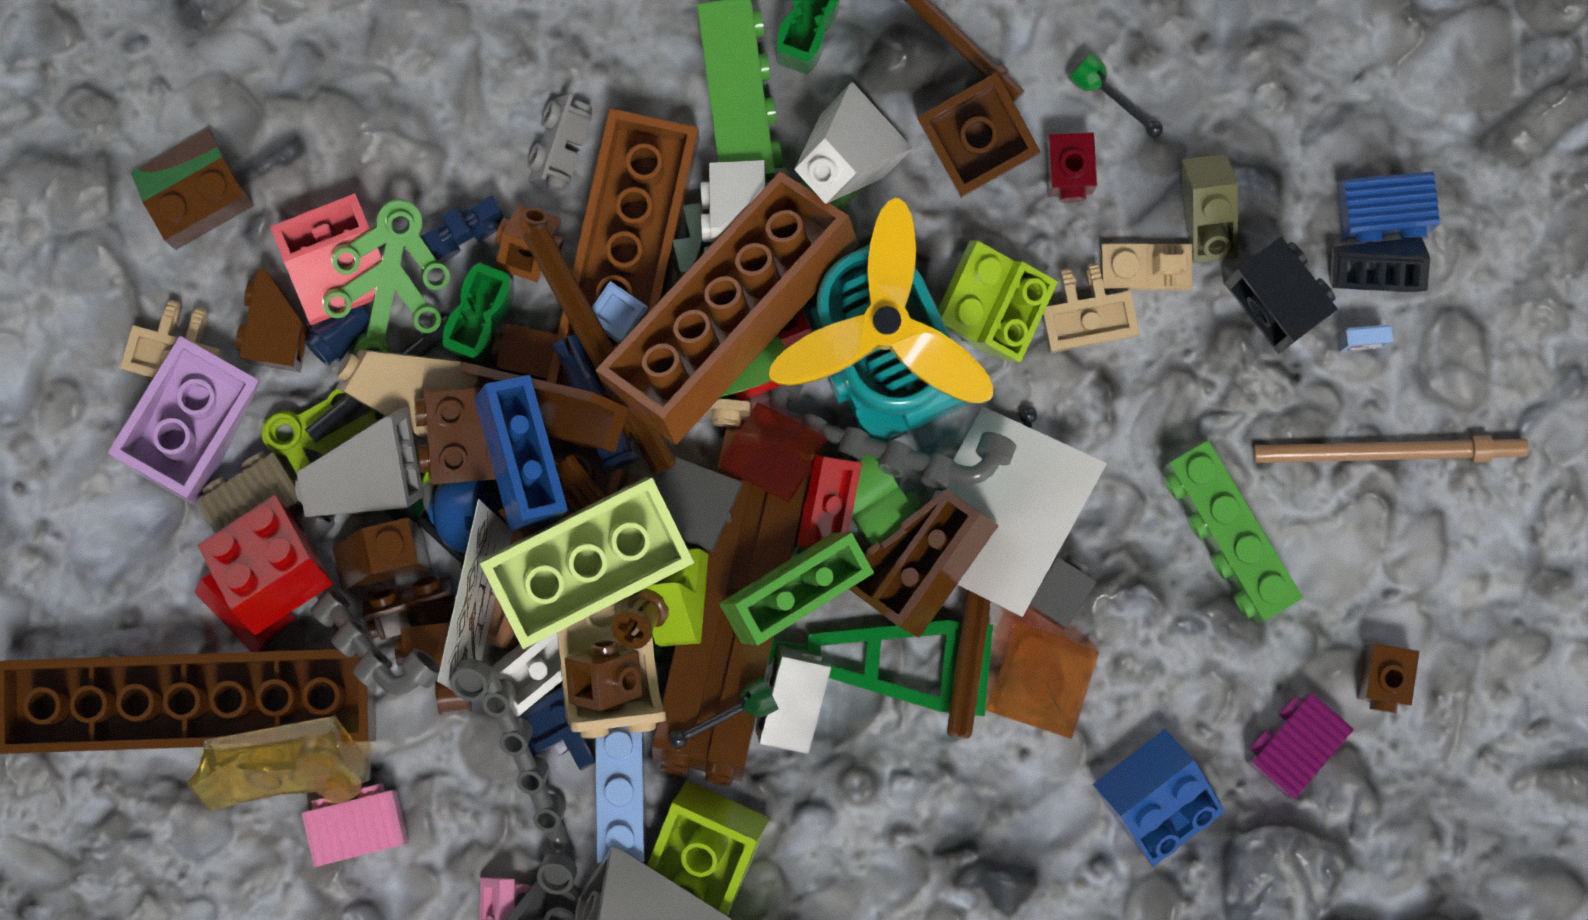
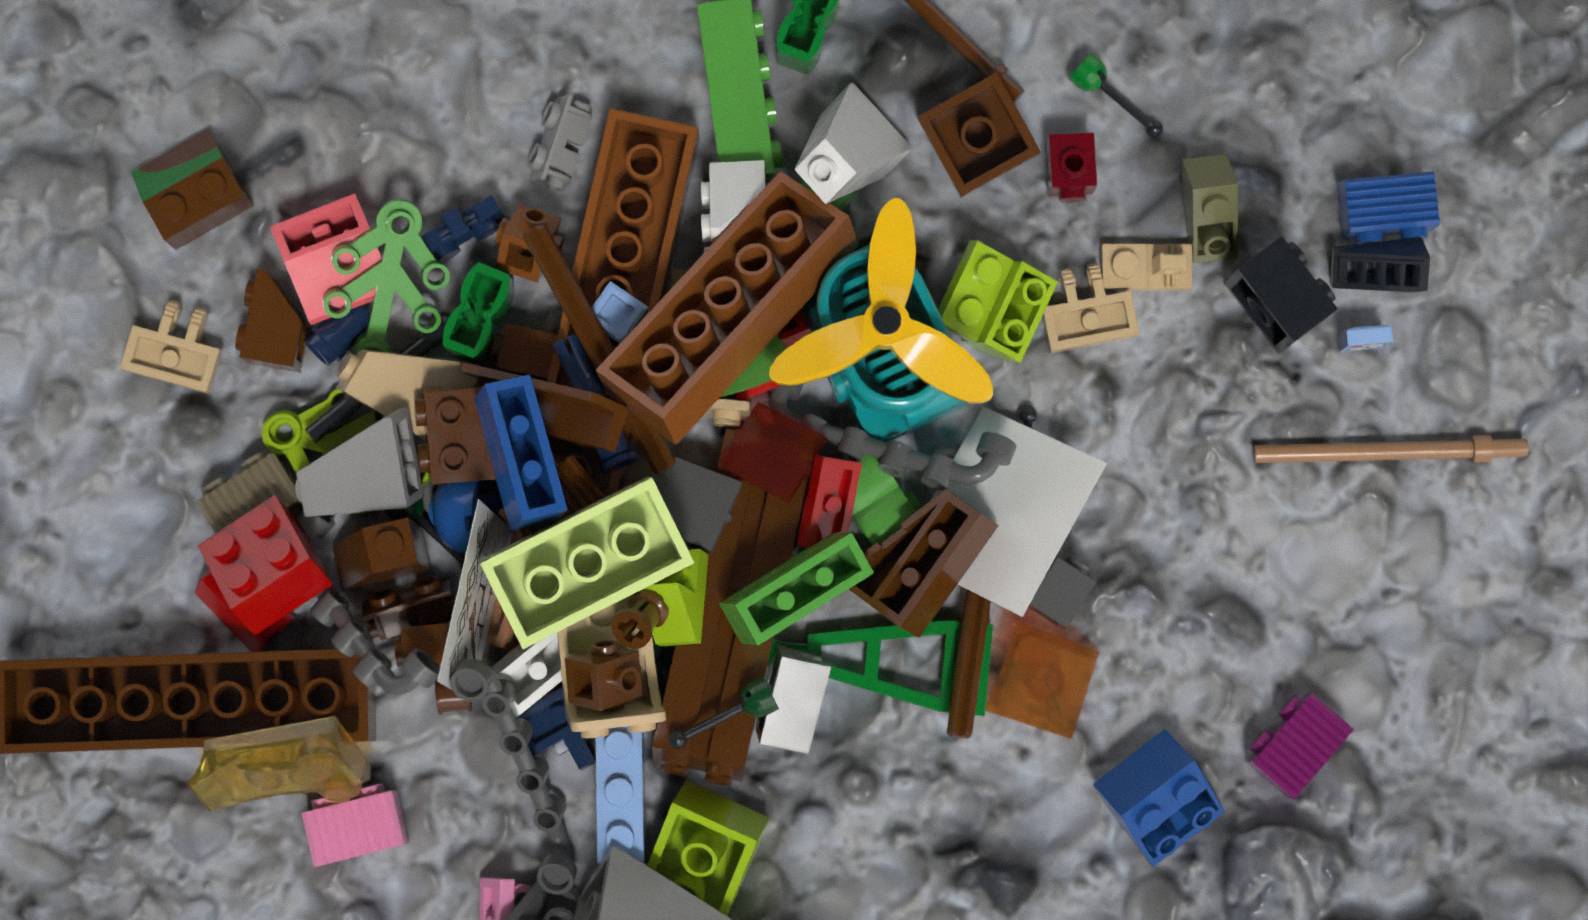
lavender slope [108,336,260,506] -> none
sand green slope [673,203,706,281] -> none
bright green brick [1162,440,1303,624] -> none
reddish brown brick [1357,643,1420,714] -> none

